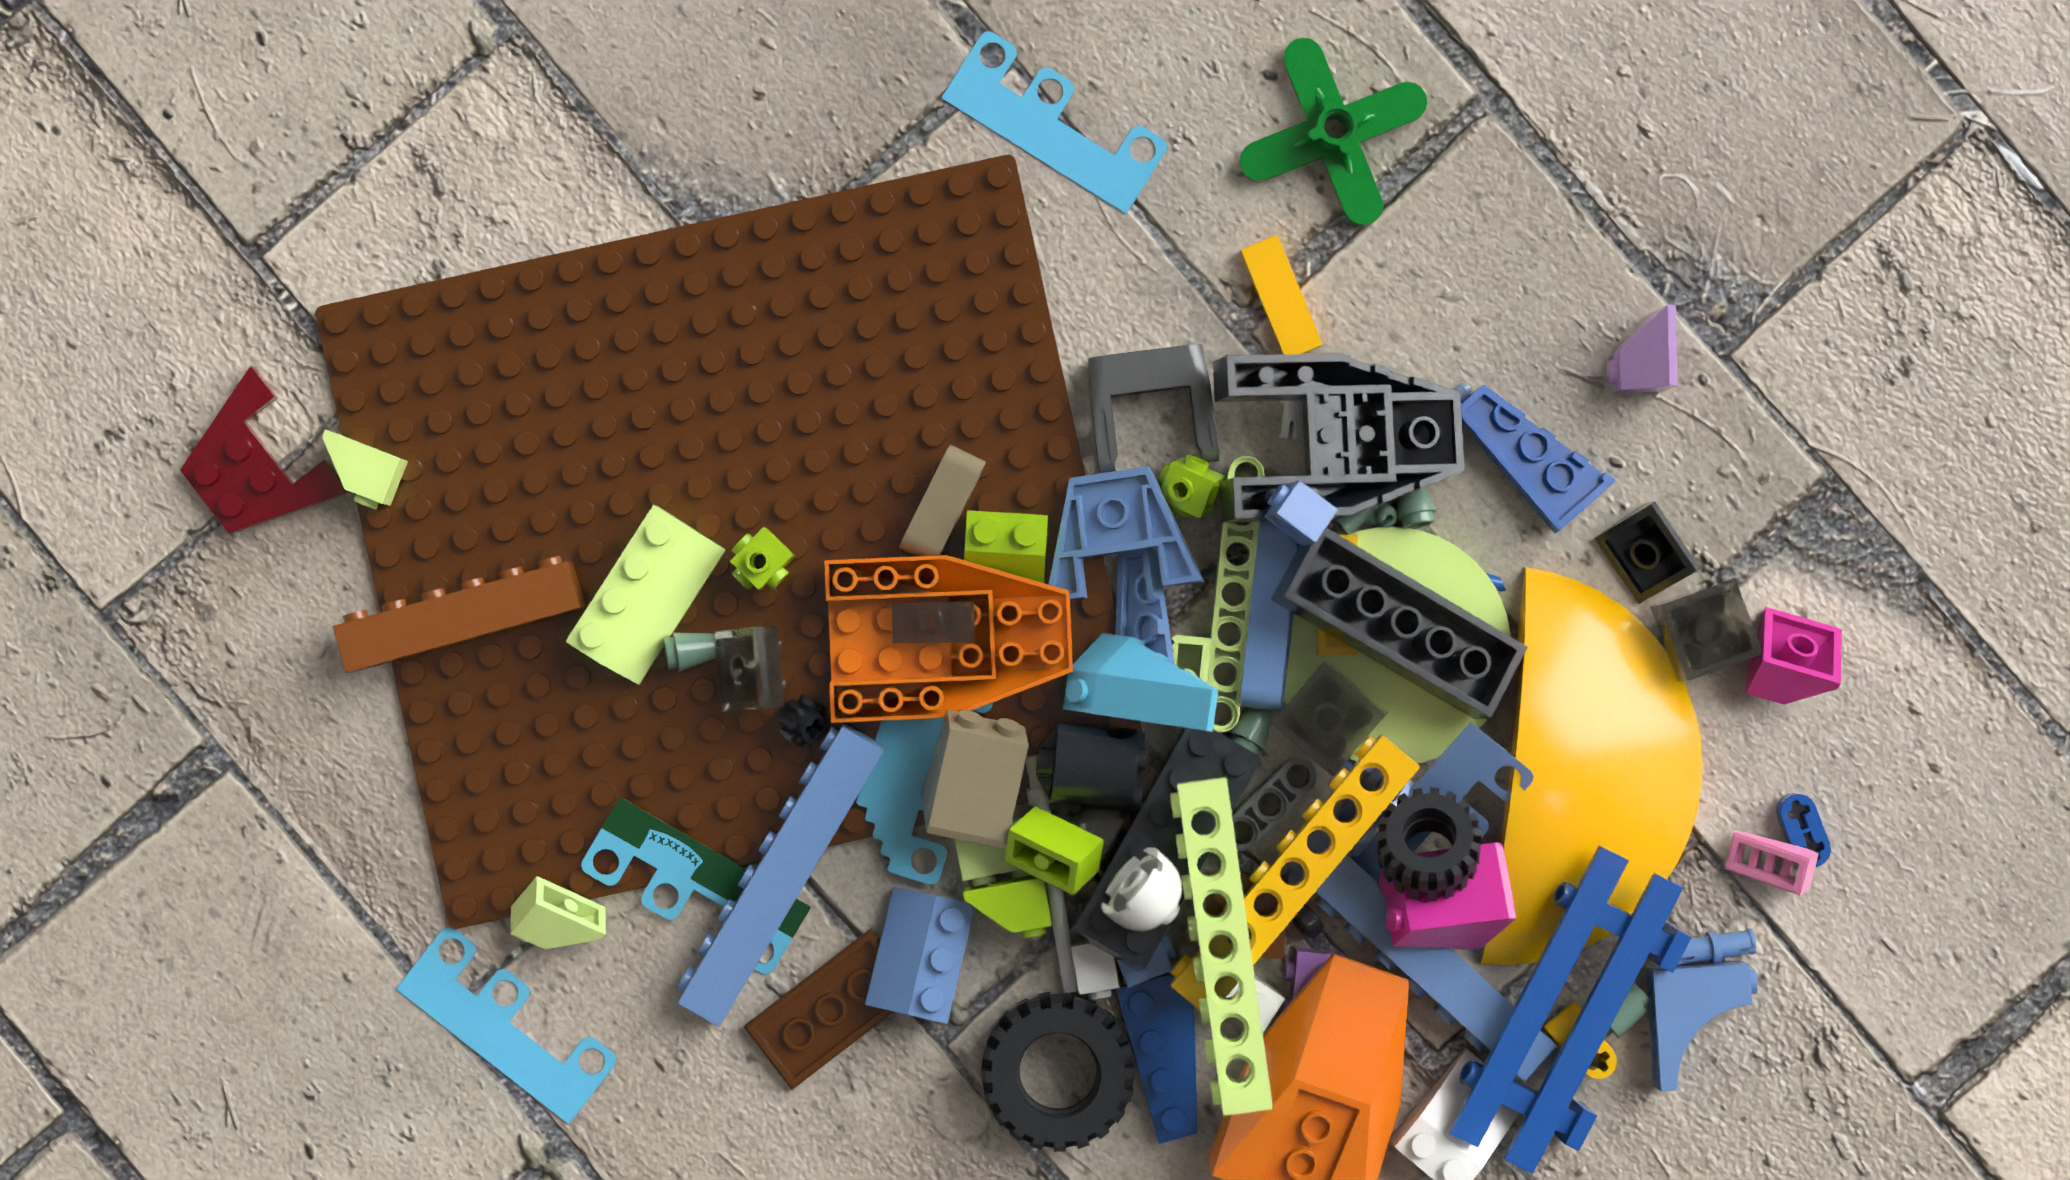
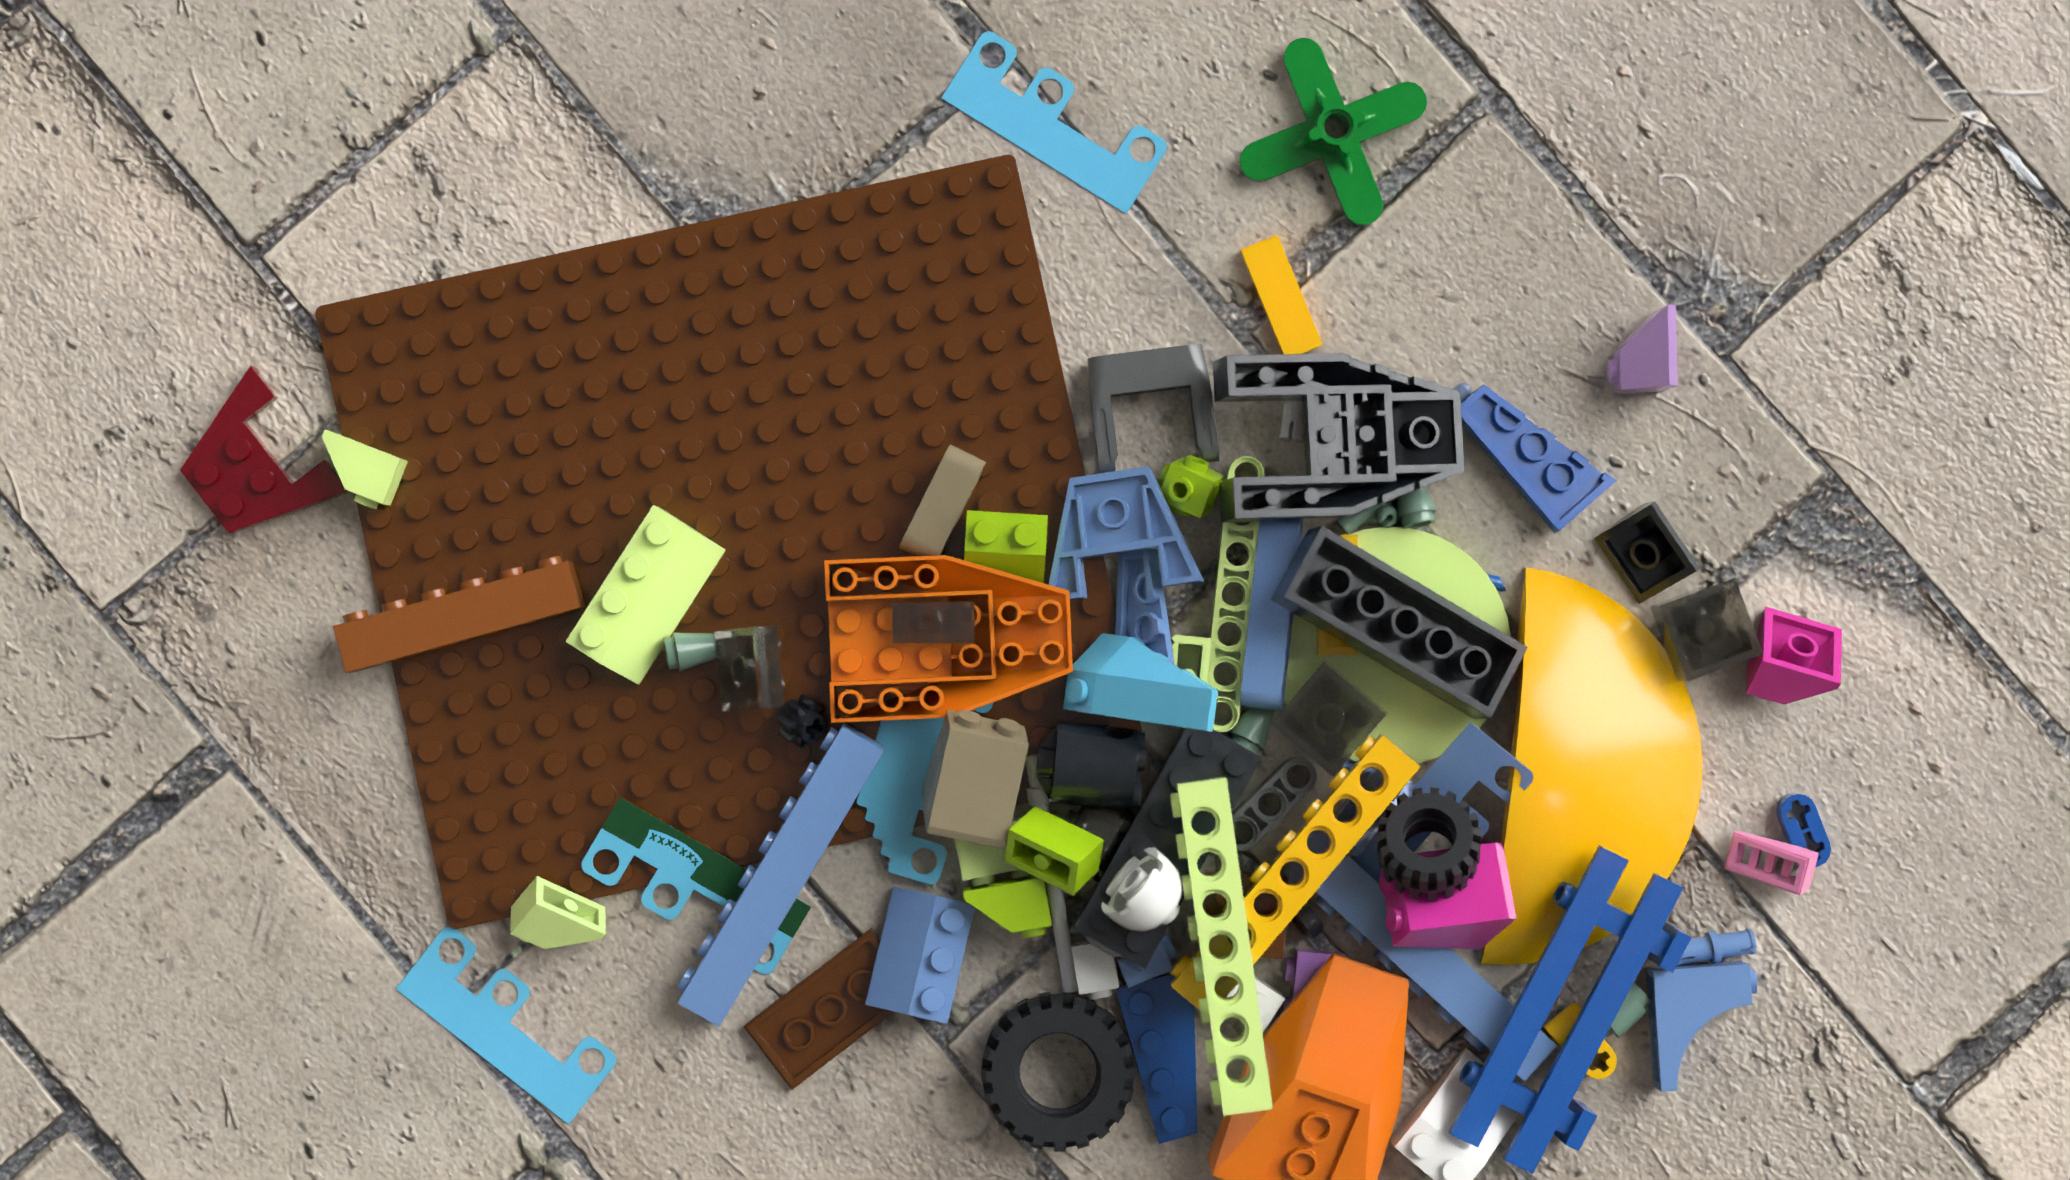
lime brick [730,527,795,590] -> none
brick [1265,480,1338,546] -> none

